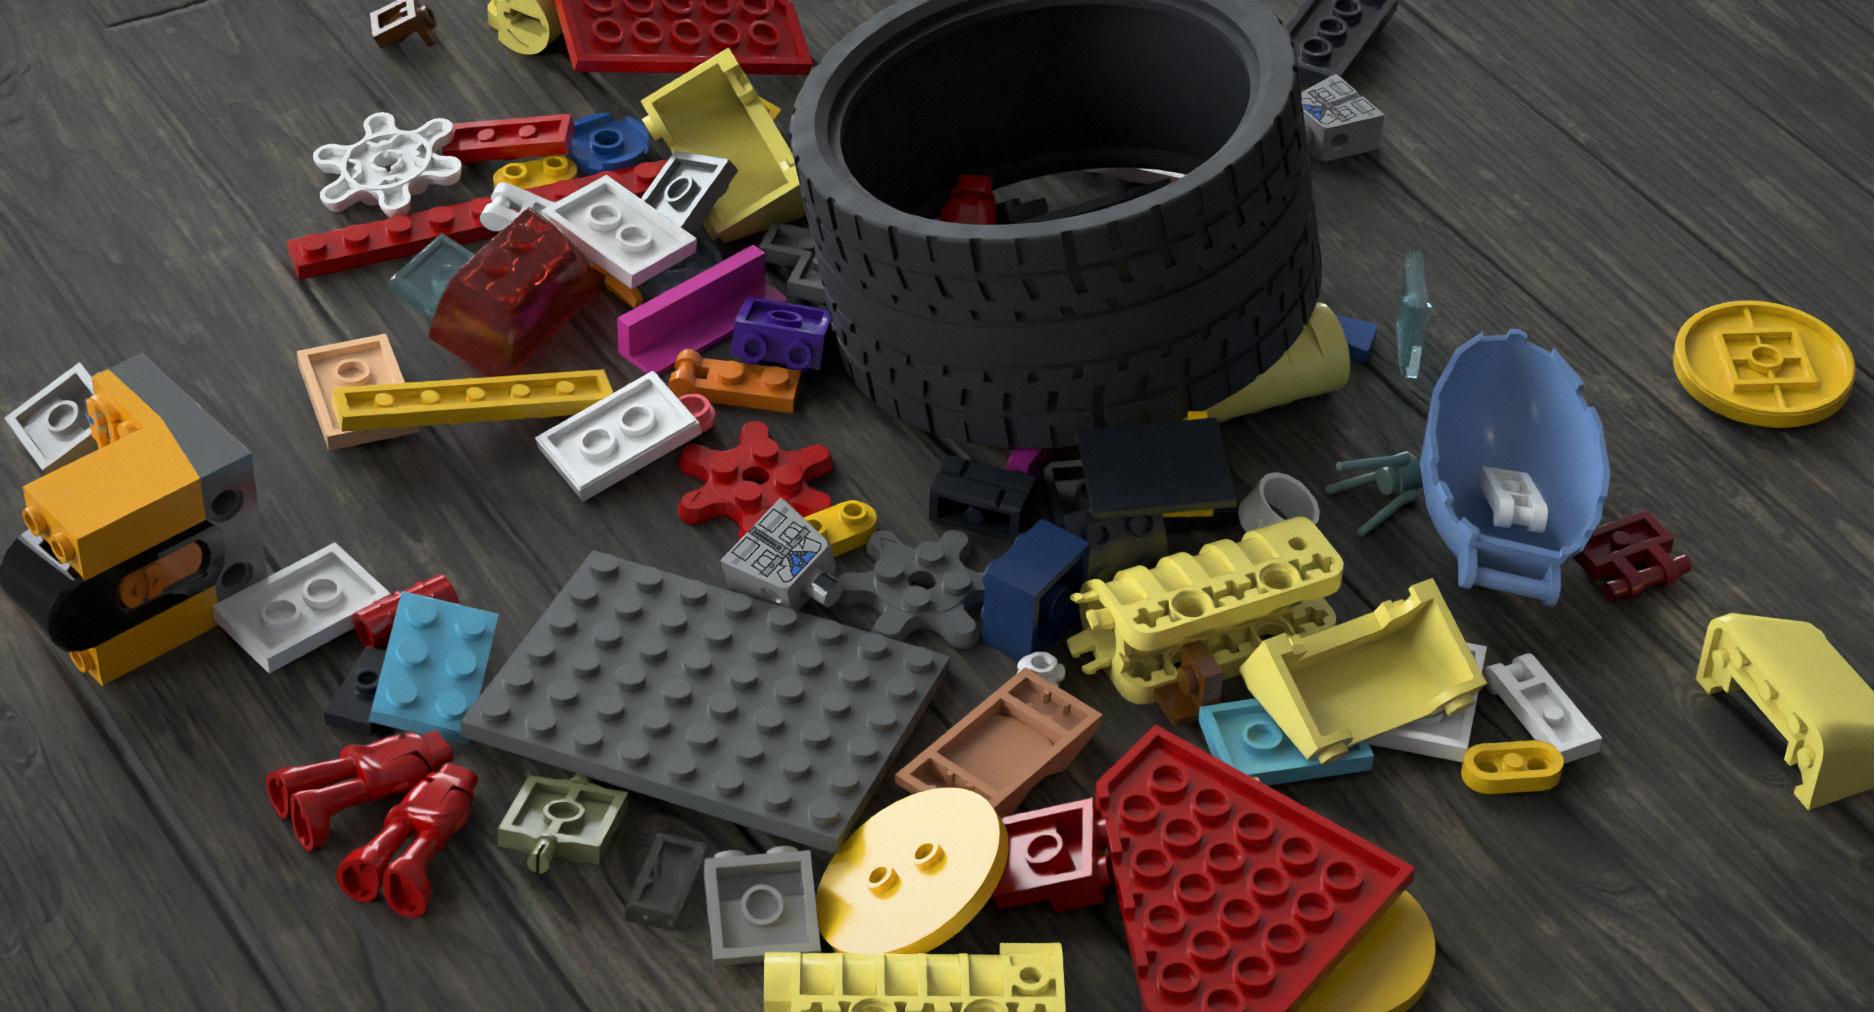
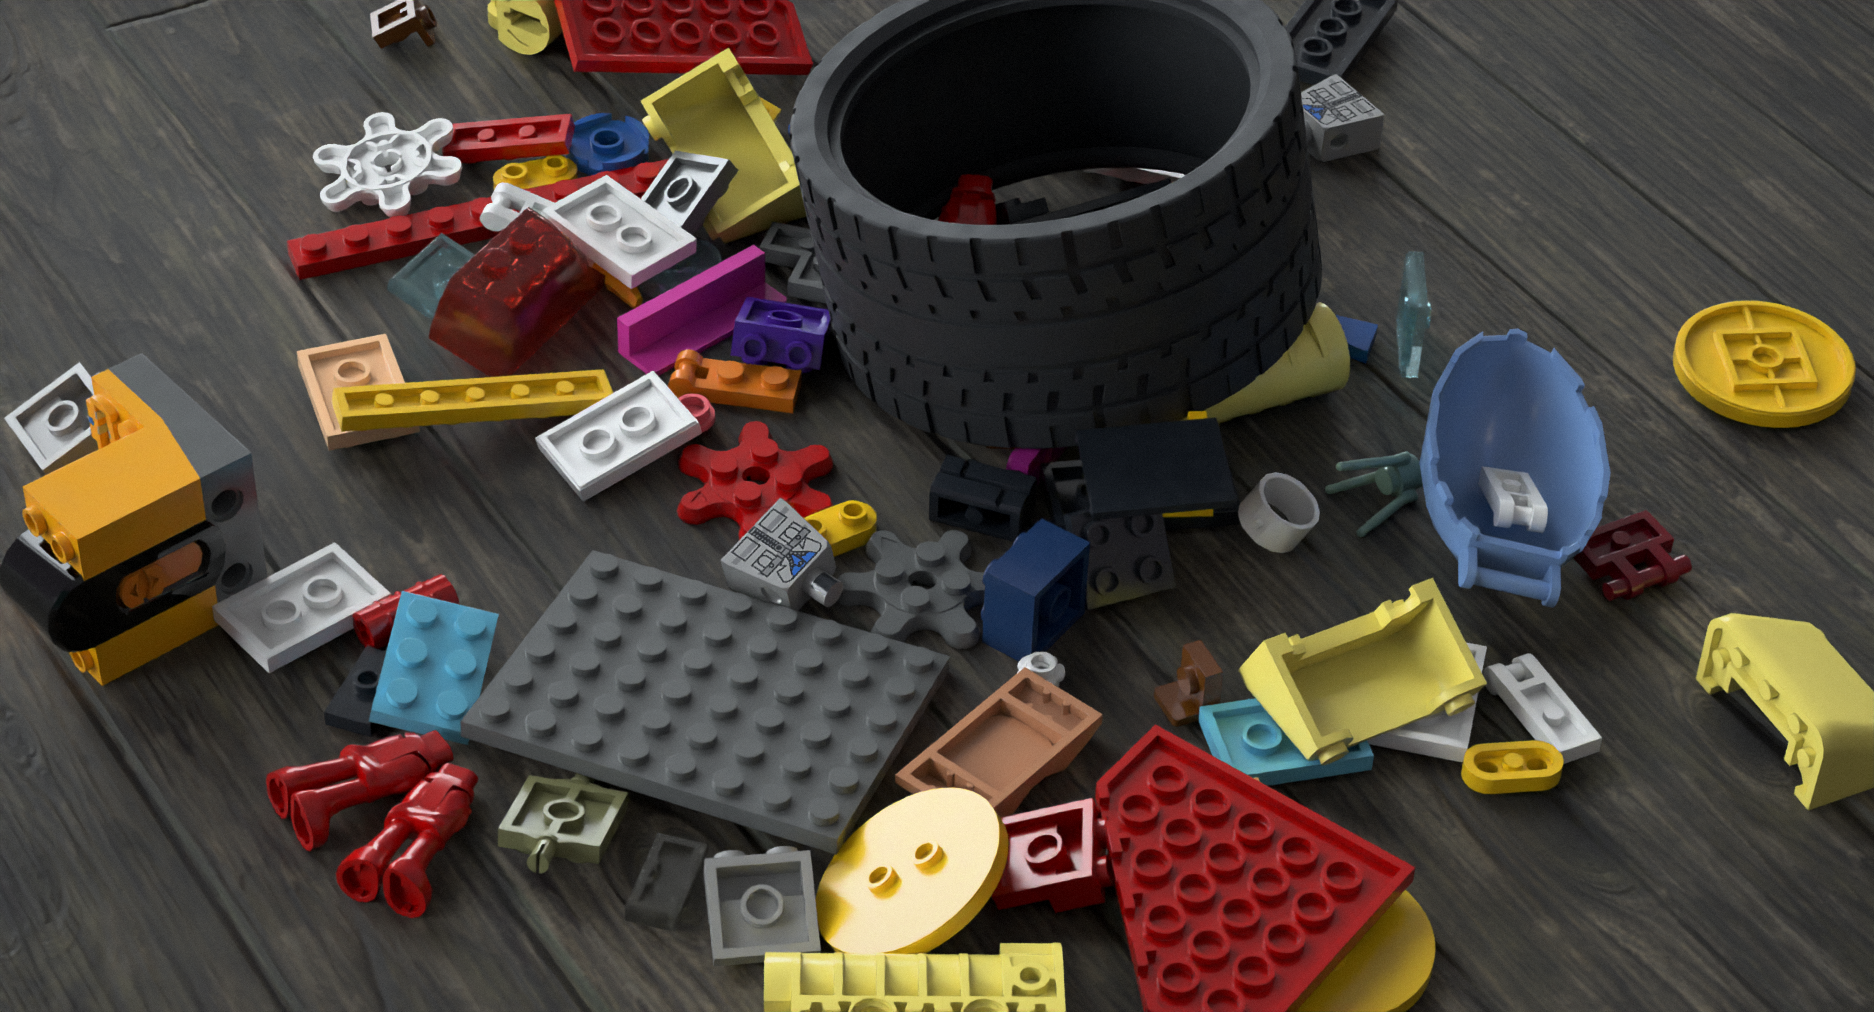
light yellow piece [1067,516,1344,705] -> none

